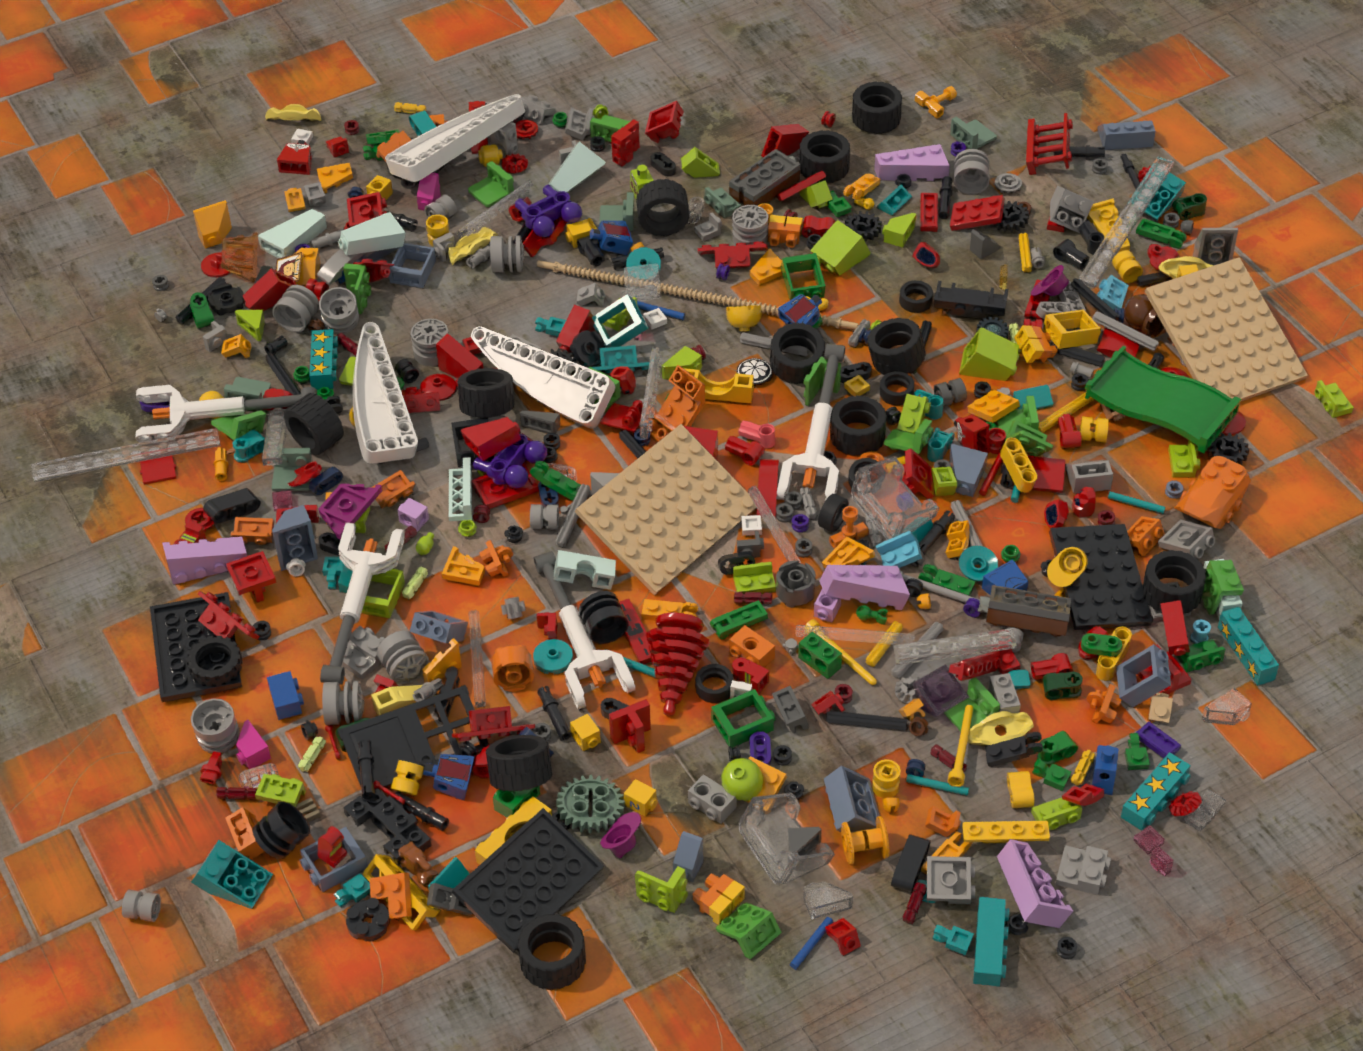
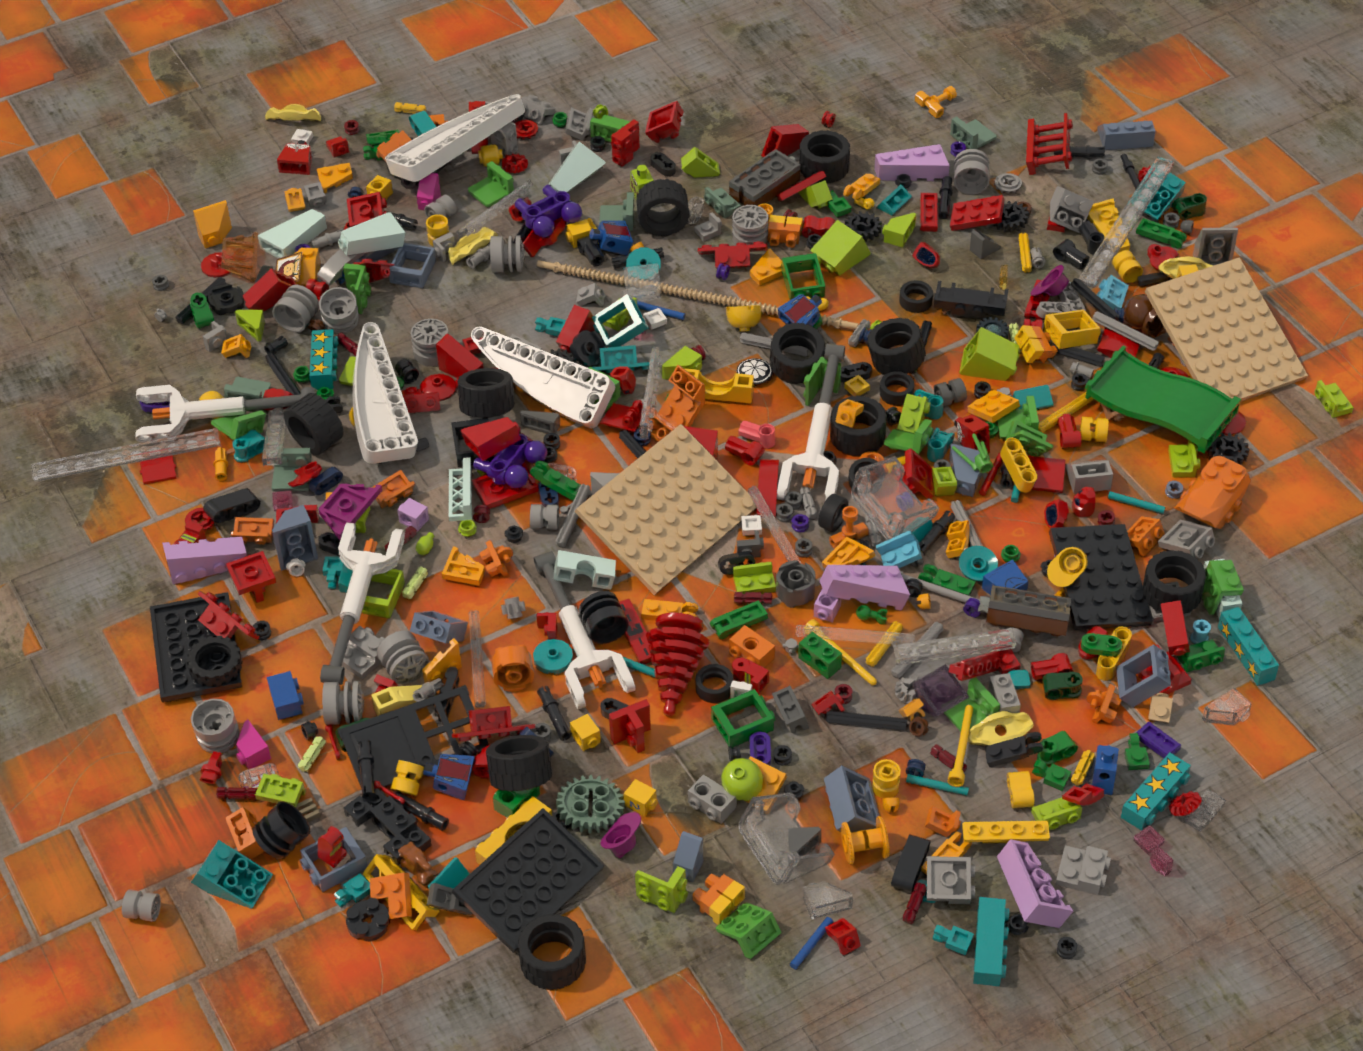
black tyre [852,81,902,134] -> none
red wheel [989,428,1006,454] -> none
none -> light orange bracket [836,399,864,427]
none -> bright green plant [952,434,993,473]

